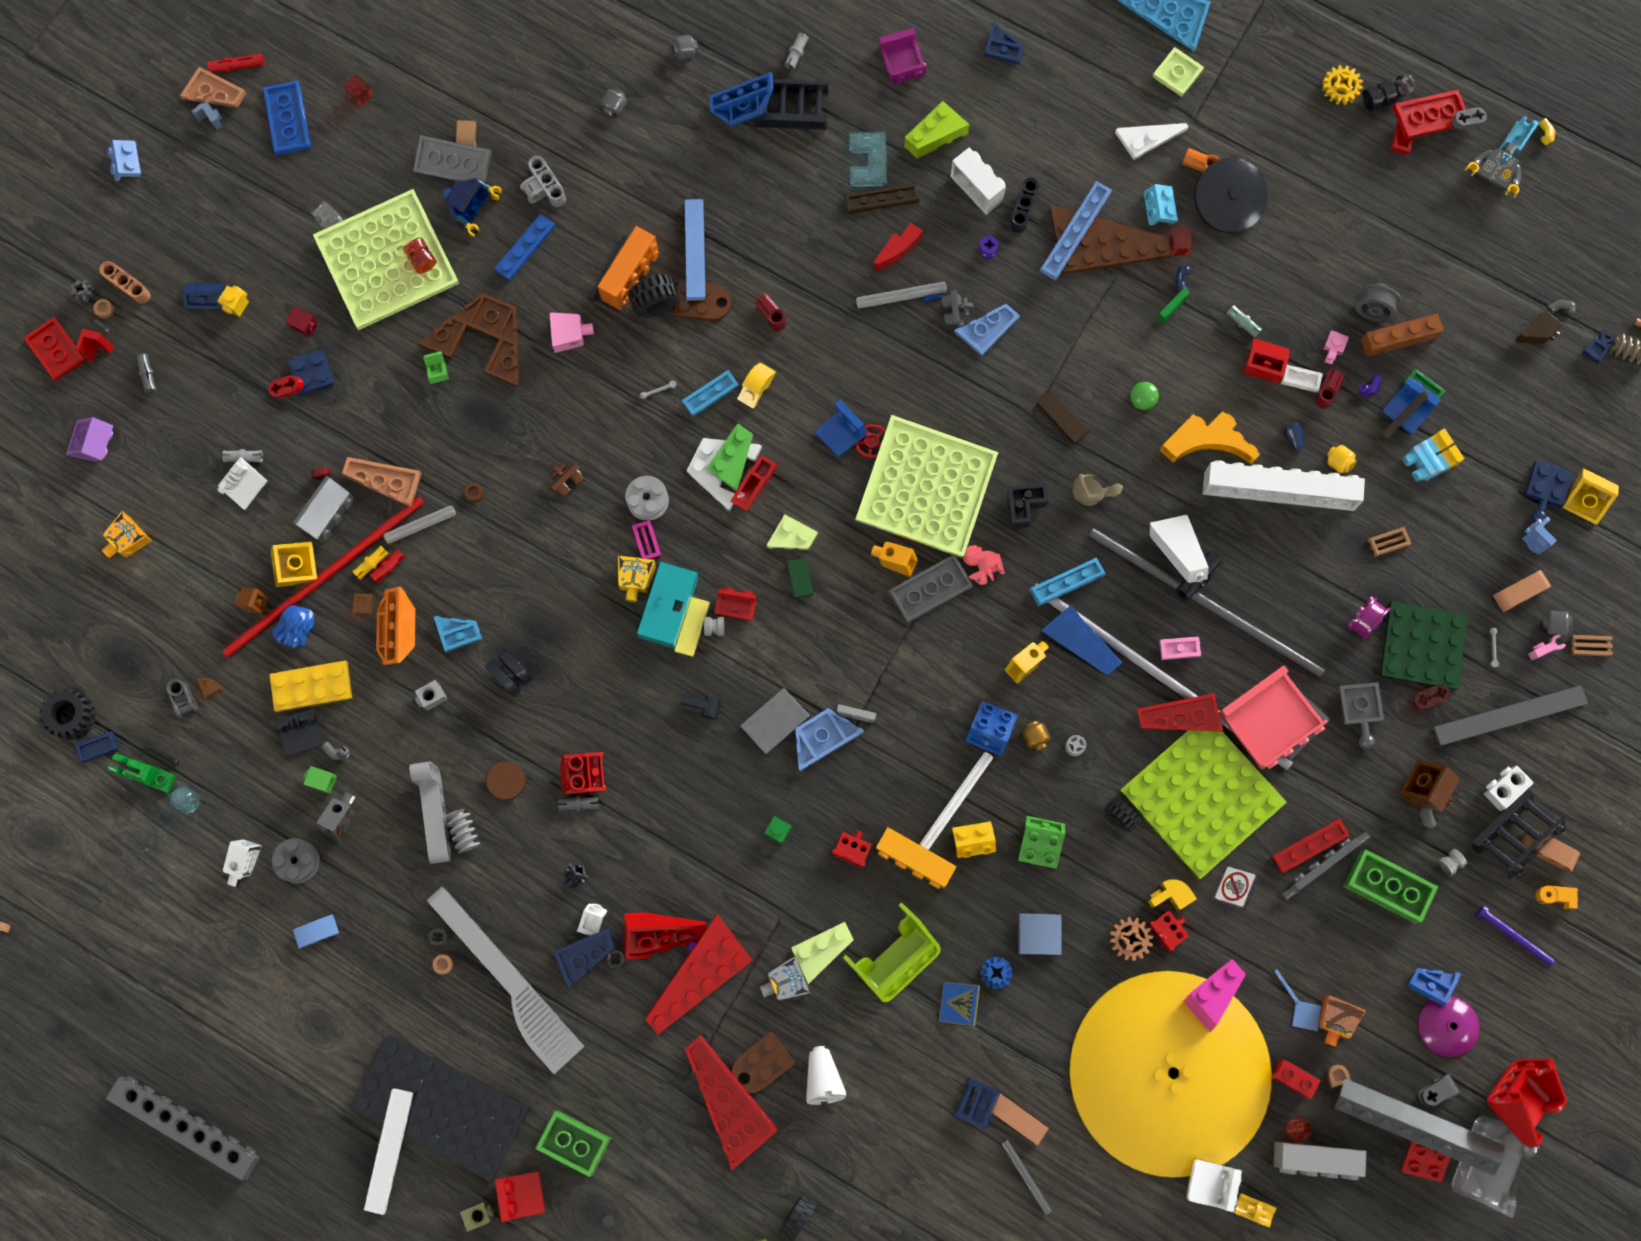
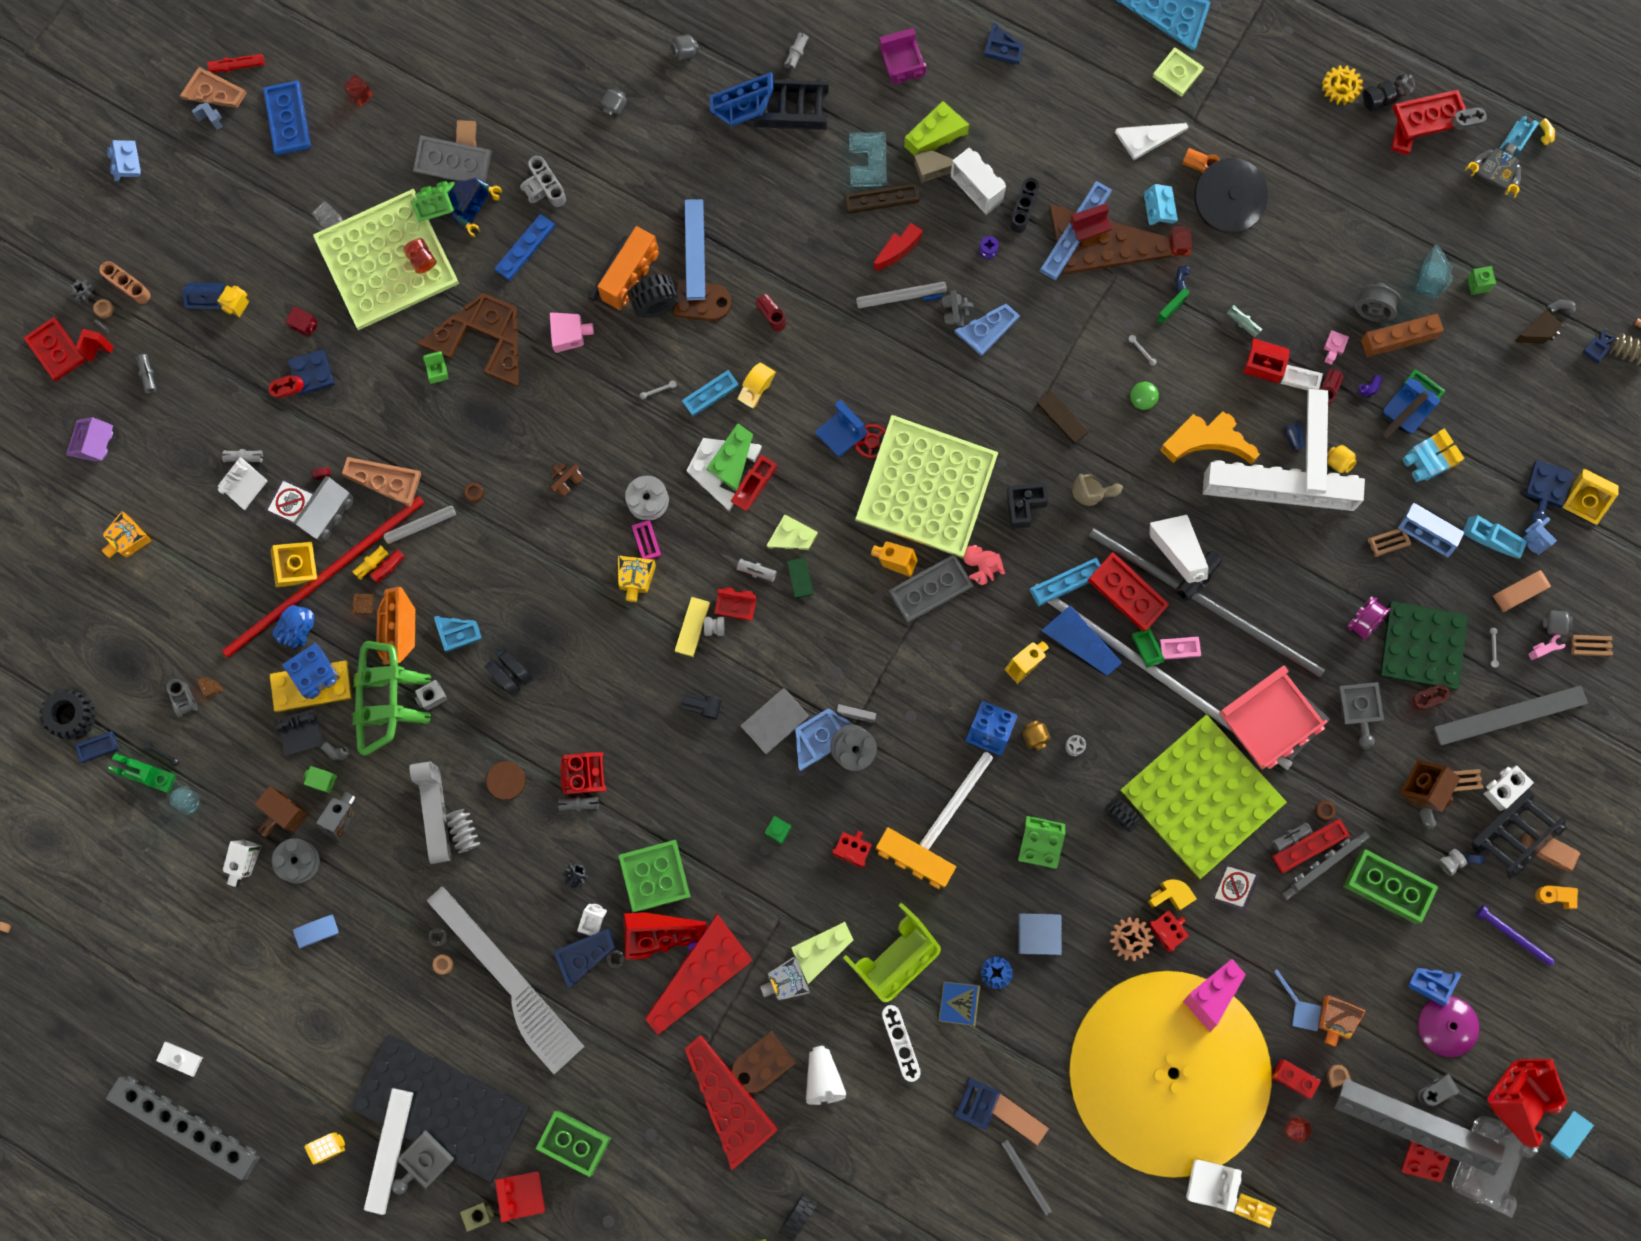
dark orange slope [235,588,269,616] -> none
teal brick [637,562,699,649] -> none
yellow bracket [952,822,996,858] -> none
red wing [1137,693,1223,732] -> none
light grey brick [1274,1142,1366,1180] -> none
none -> white plate [156,1042,203,1076]
none -> reddish brown brick [254,785,309,838]
none -> piece [265,478,314,526]
none -> blue brick [282,643,340,699]
none -> yellow slope [304,1132,345,1165]
none -> bright green piece [352,641,431,756]
none -> dark grey plate [392,1130,454,1195]
none -> bright green bracket [410,181,455,222]
none -> bright green plate [619,840,691,913]
none -> light grey pin [737,559,777,582]
none -> dark grey wheel [830,725,877,771]
none -> white beam [882,1005,920,1082]
none -> dark tan slope [914,150,953,183]
none -> dark red panel [1070,203,1112,241]
none -> red plate [1087,552,1169,632]
none -> light grey hinge [1128,335,1157,366]
none -> green tile [1132,628,1165,668]
none -> dark grey pin [1272,822,1312,852]
none -> white tile [1306,389,1328,494]
none -> reddish brown tile [1315,800,1336,821]
none -> brick [1398,503,1464,557]
none -> clear light blue slope [1415,244,1453,298]
none -> medium nougat tile [1453,769,1483,792]
none -> medium azure slope [1463,515,1527,559]
none -> dark blue tile [1464,854,1485,864]
none -> bright green brick [1467,266,1496,295]
none -> medium azure hinge [1550,1111,1594,1160]

